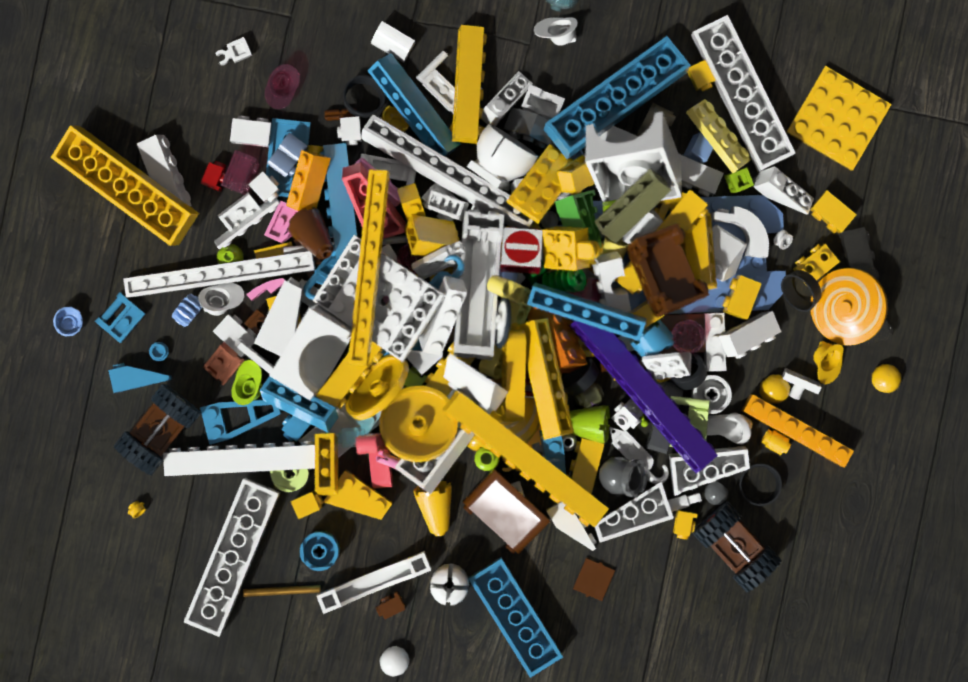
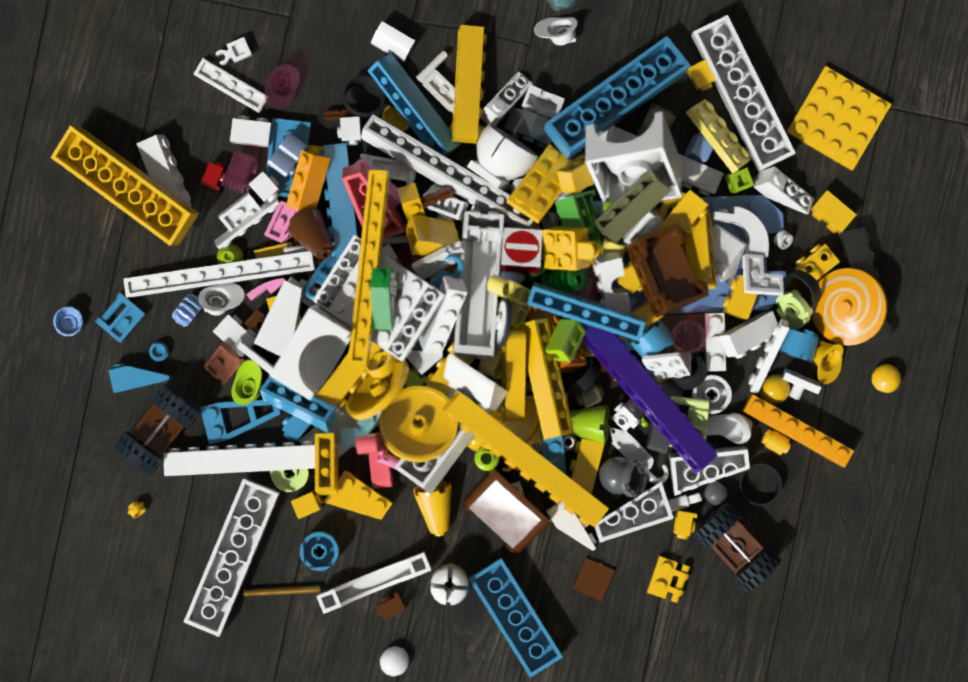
none -> white tile [194,58,269,113]
none -> yellow hair [365,350,395,379]
none -> slope [370,268,399,331]
none -> reddish brown piece [420,187,453,207]
none -> lime hinge [545,319,586,363]
none -> yellow plate [647,556,690,603]
none -> white plate [742,254,784,296]
none -> white plate [748,319,789,394]
none -> yellowish green plate [776,290,813,329]
none -> dark azure brick [778,325,819,361]

